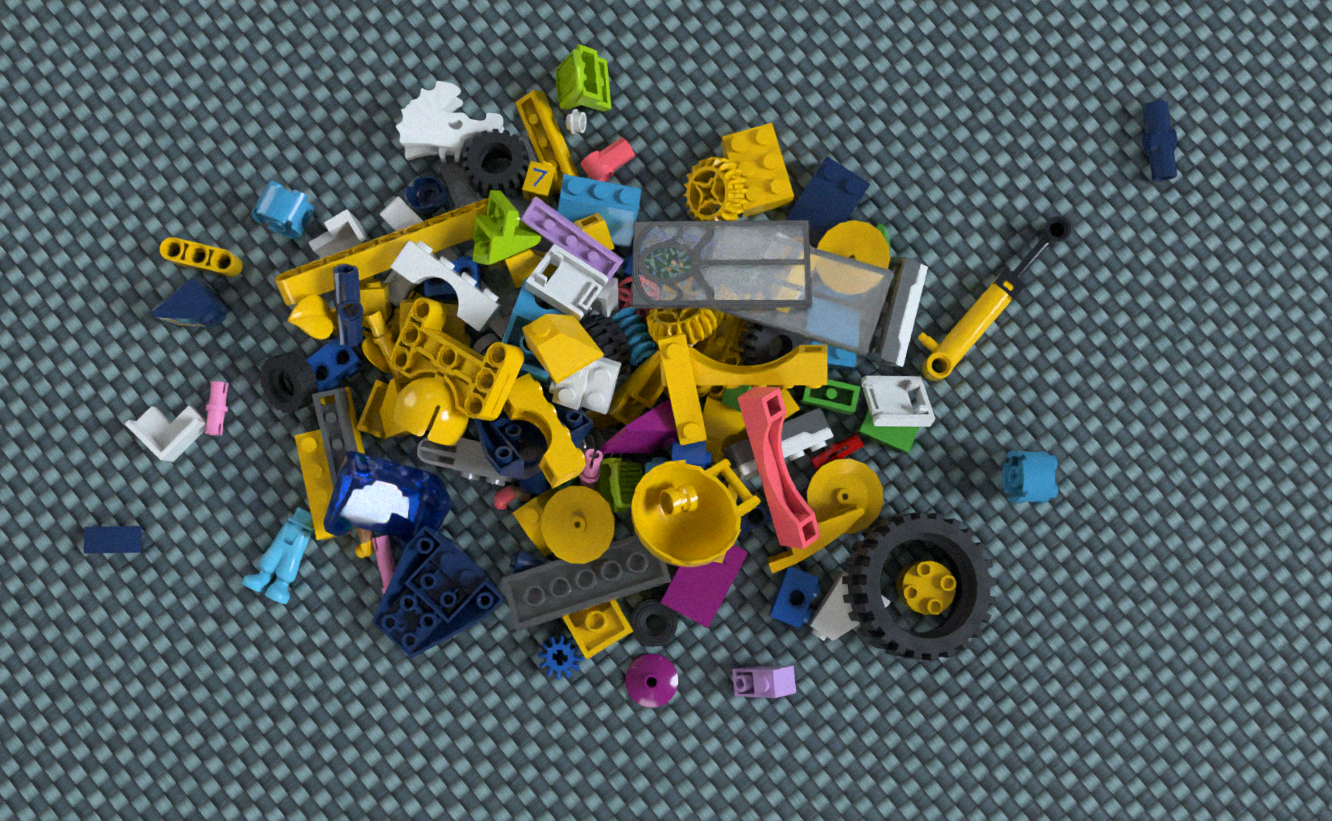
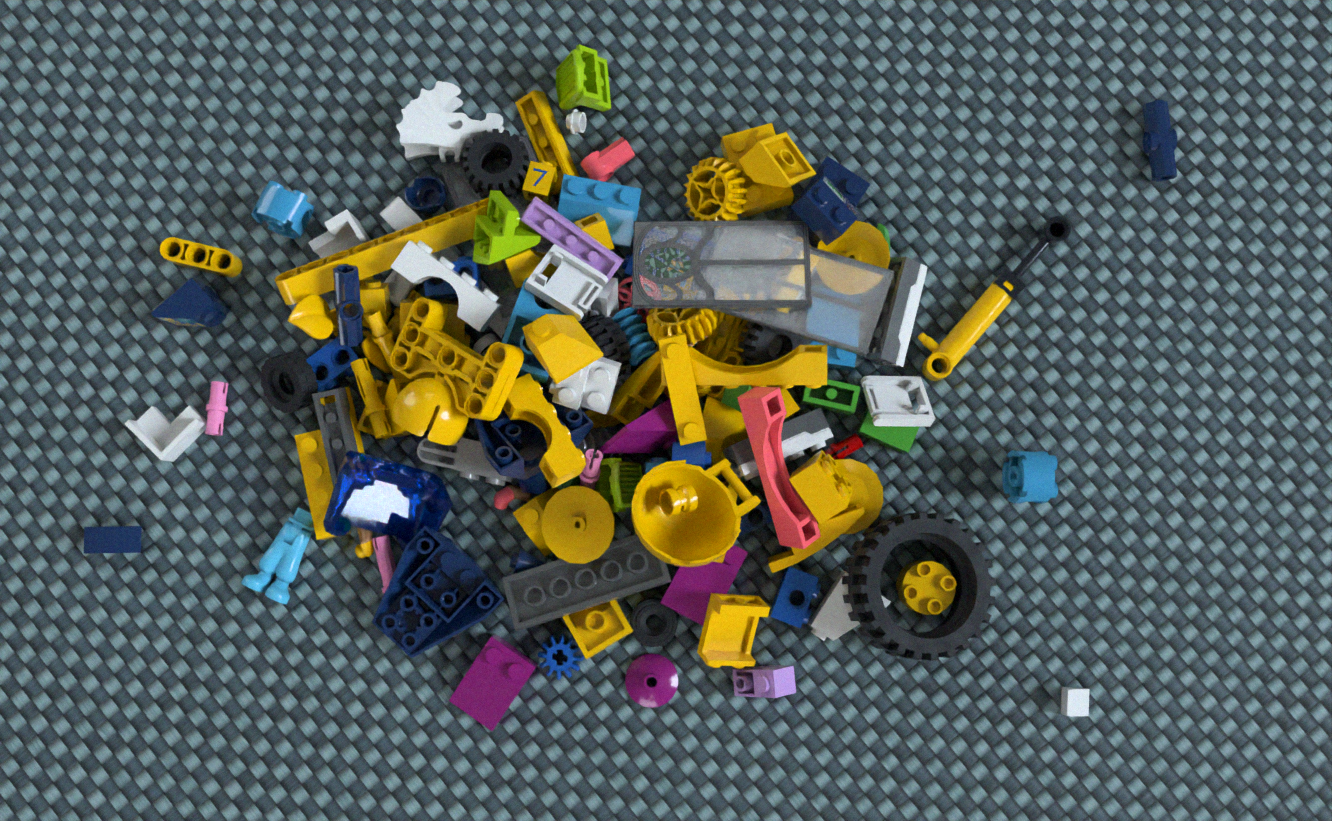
none -> yellow pin [350,358,393,439]
none -> magenta slope [449,634,539,731]
none -> yellow panel [697,593,770,669]
none -> yellow slope [739,132,816,188]
none -> yellow slope [789,450,852,524]
none -> dark blue slope [791,174,859,246]
none -> white slope [1061,687,1089,717]

